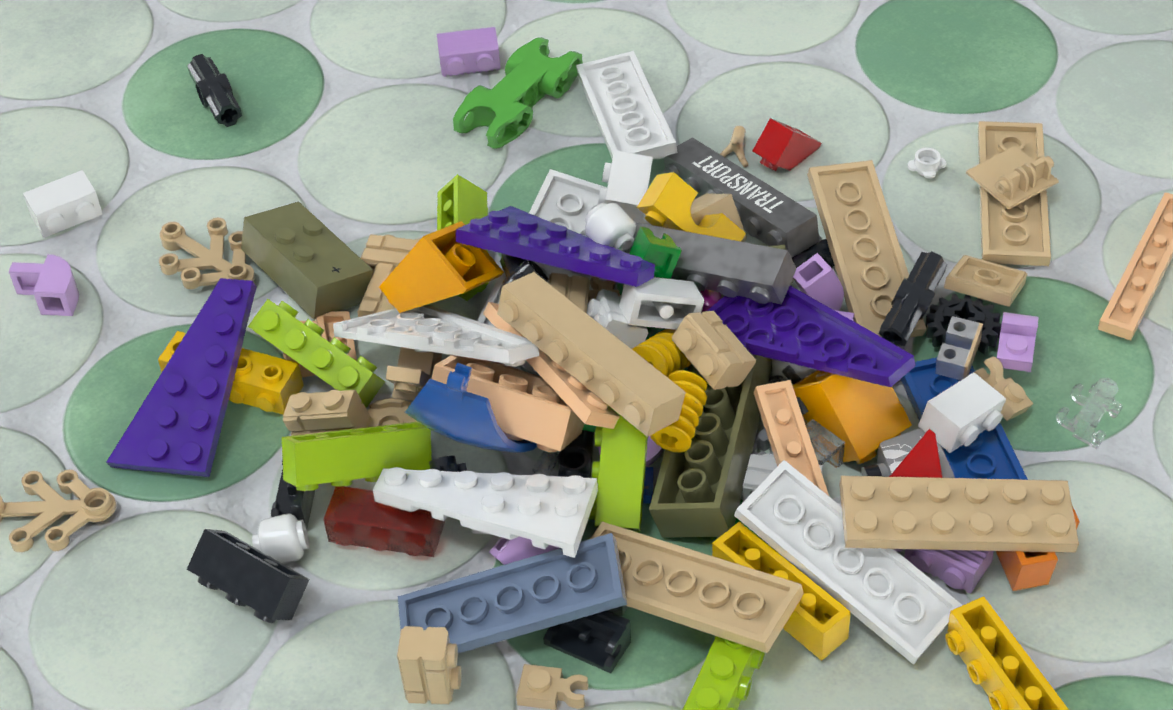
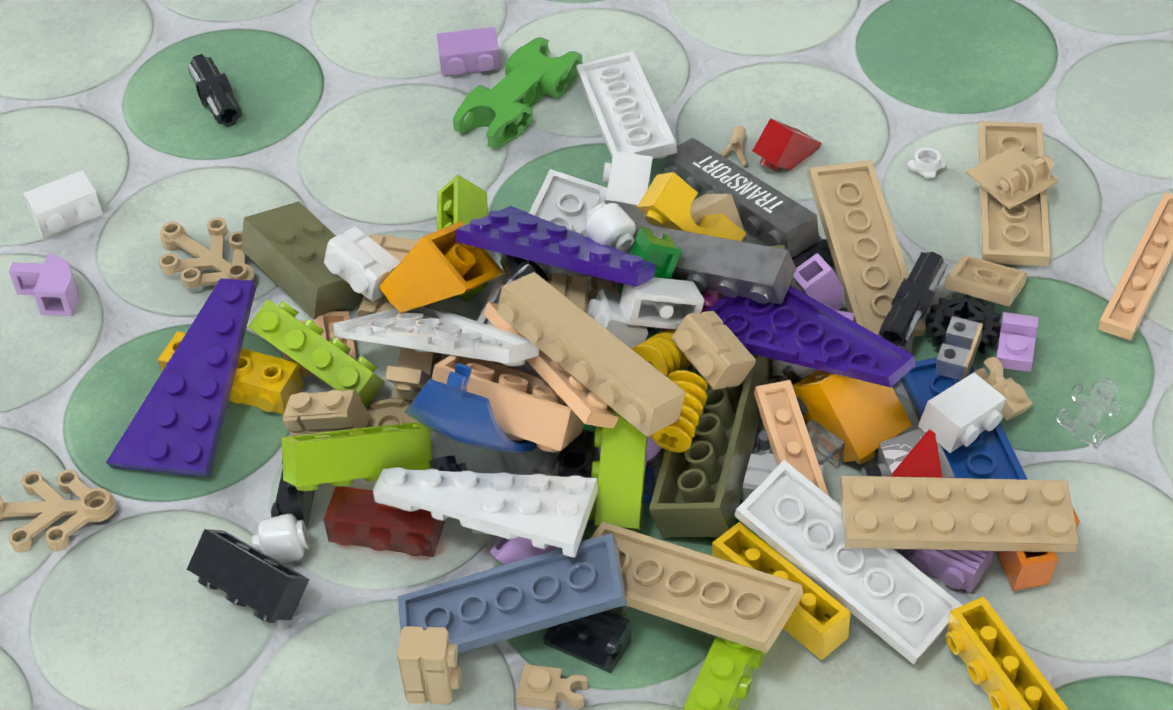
none -> white brick [324,227,400,302]

